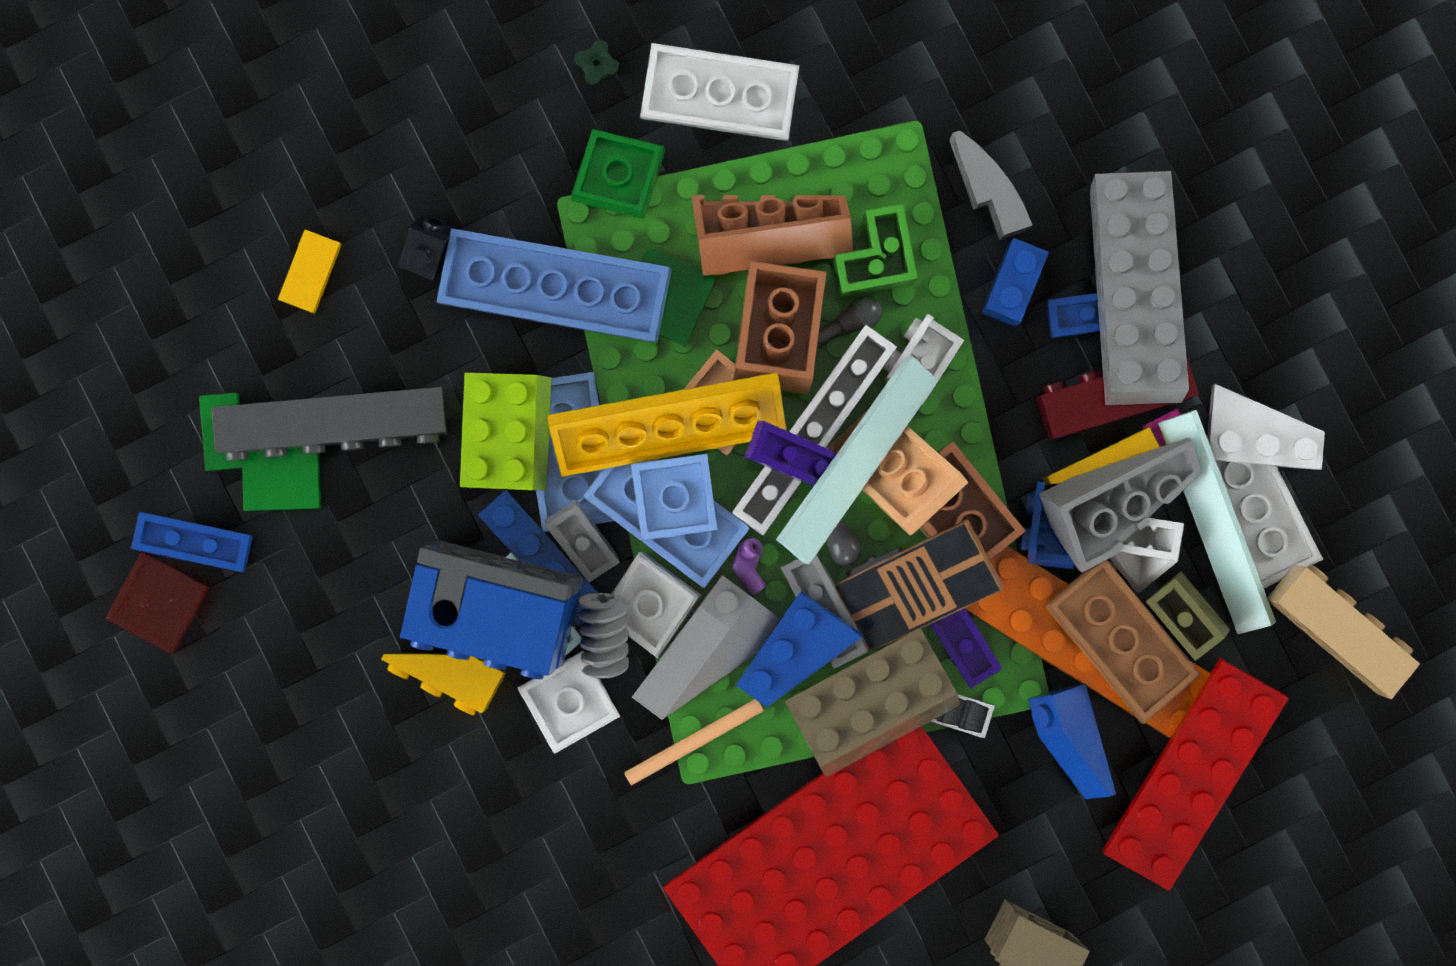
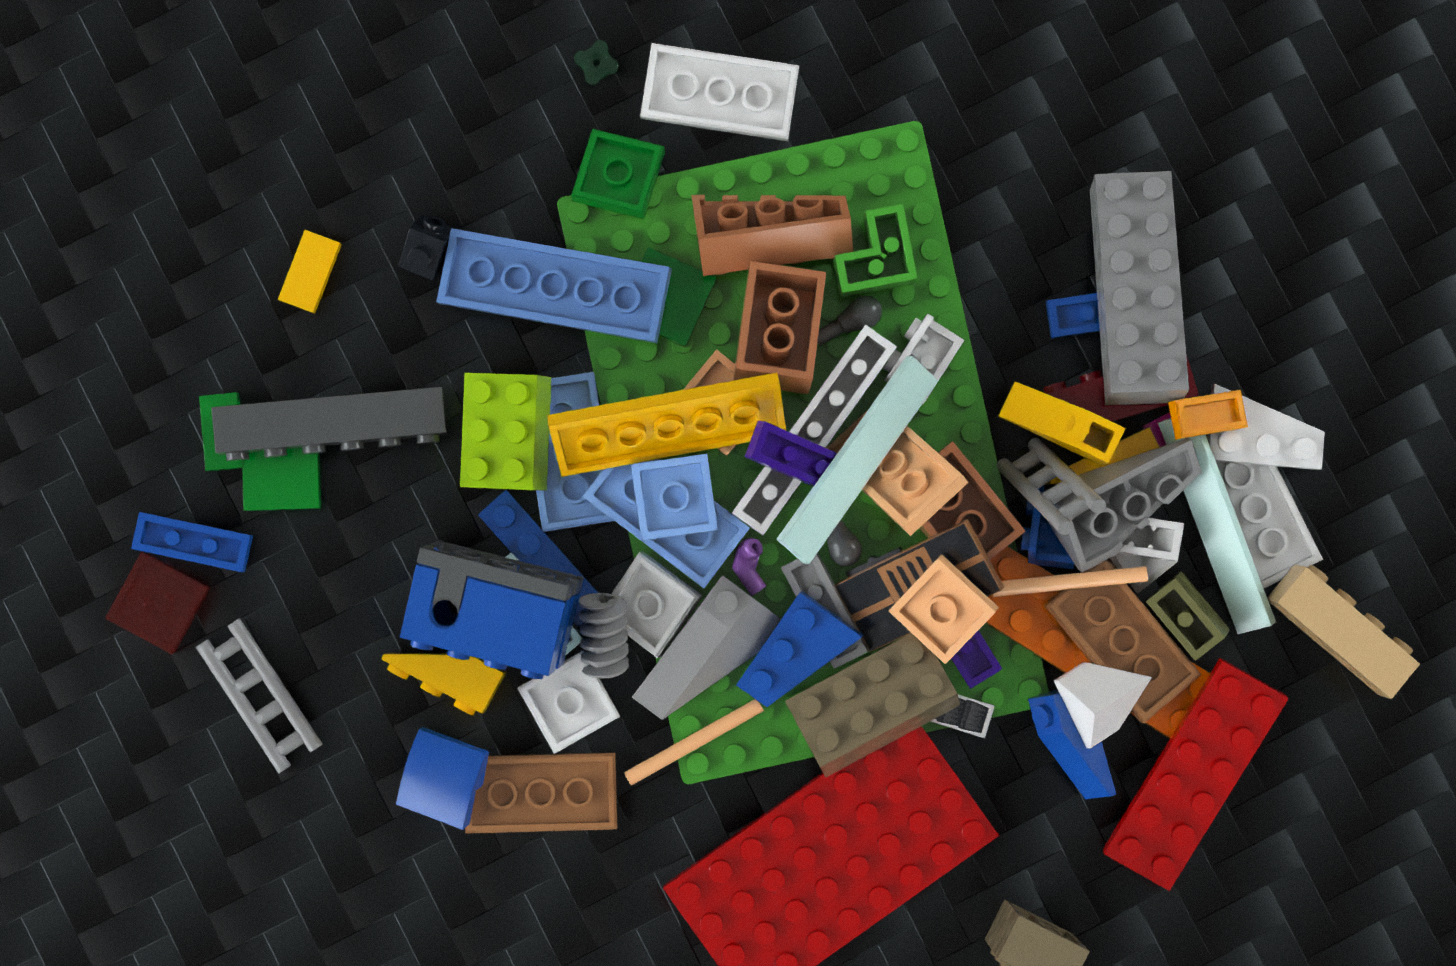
light grey plate [545,500,620,583] -> none
light grey slope [949,131,1032,240] -> none
blue brick [981,238,1049,327] -> none
none -> light grey bar [196,619,323,774]
none -> blue slope [396,727,489,830]
none -> medium nougat tile [465,752,618,833]
none -> light nougat plate [889,554,999,664]
none -> light nougat bar [993,566,1148,597]
none -> light grey bar [997,438,1106,535]
none -> yellow slope [998,382,1126,466]
none -> white slope [1054,662,1152,748]
none -> light orange tile [1168,390,1248,440]

